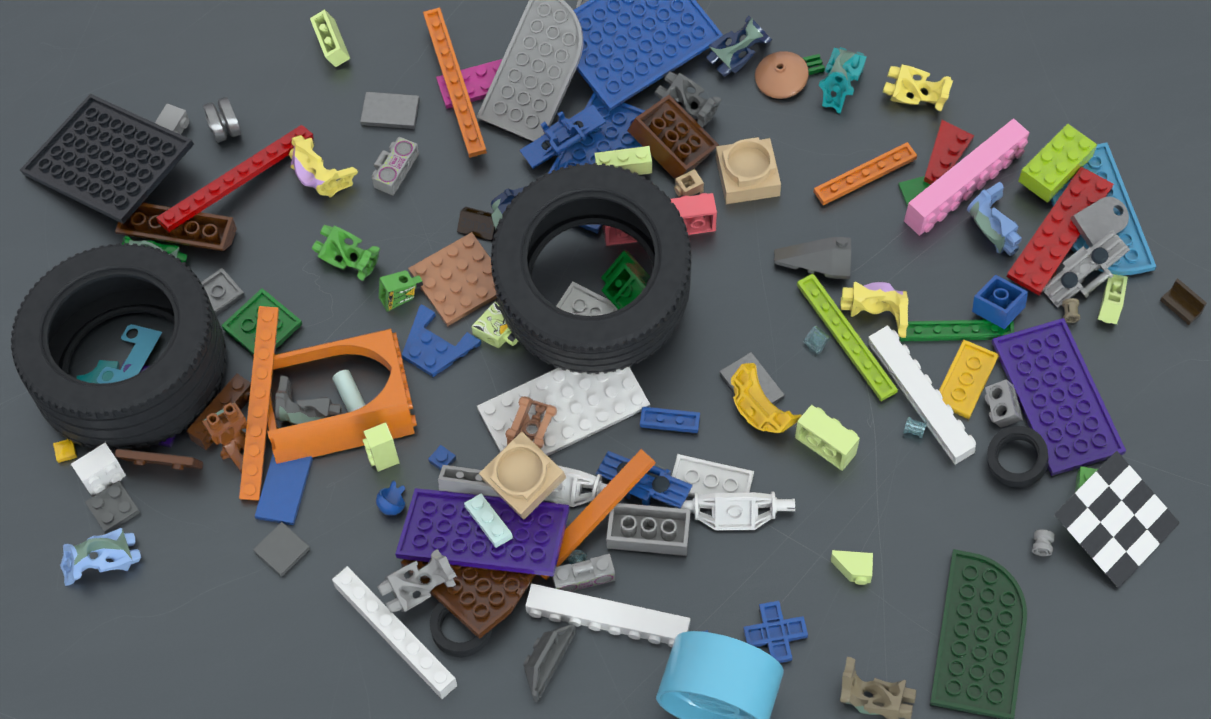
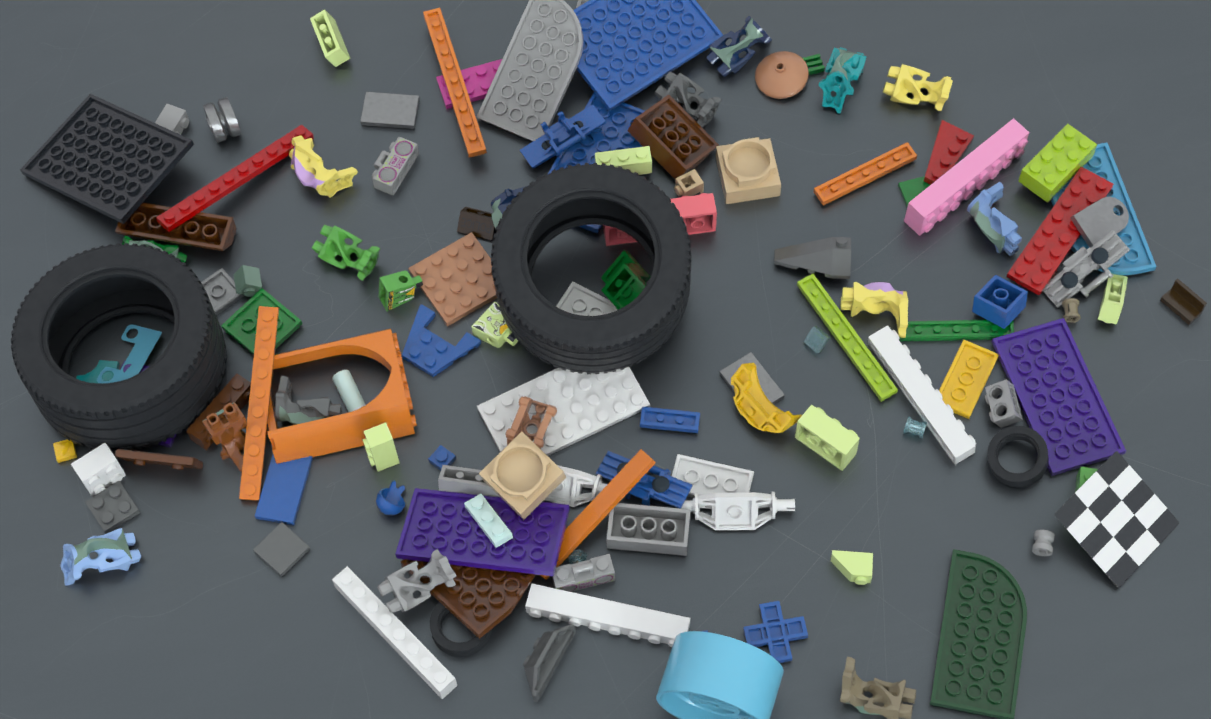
none -> sand green brick [233,265,262,297]

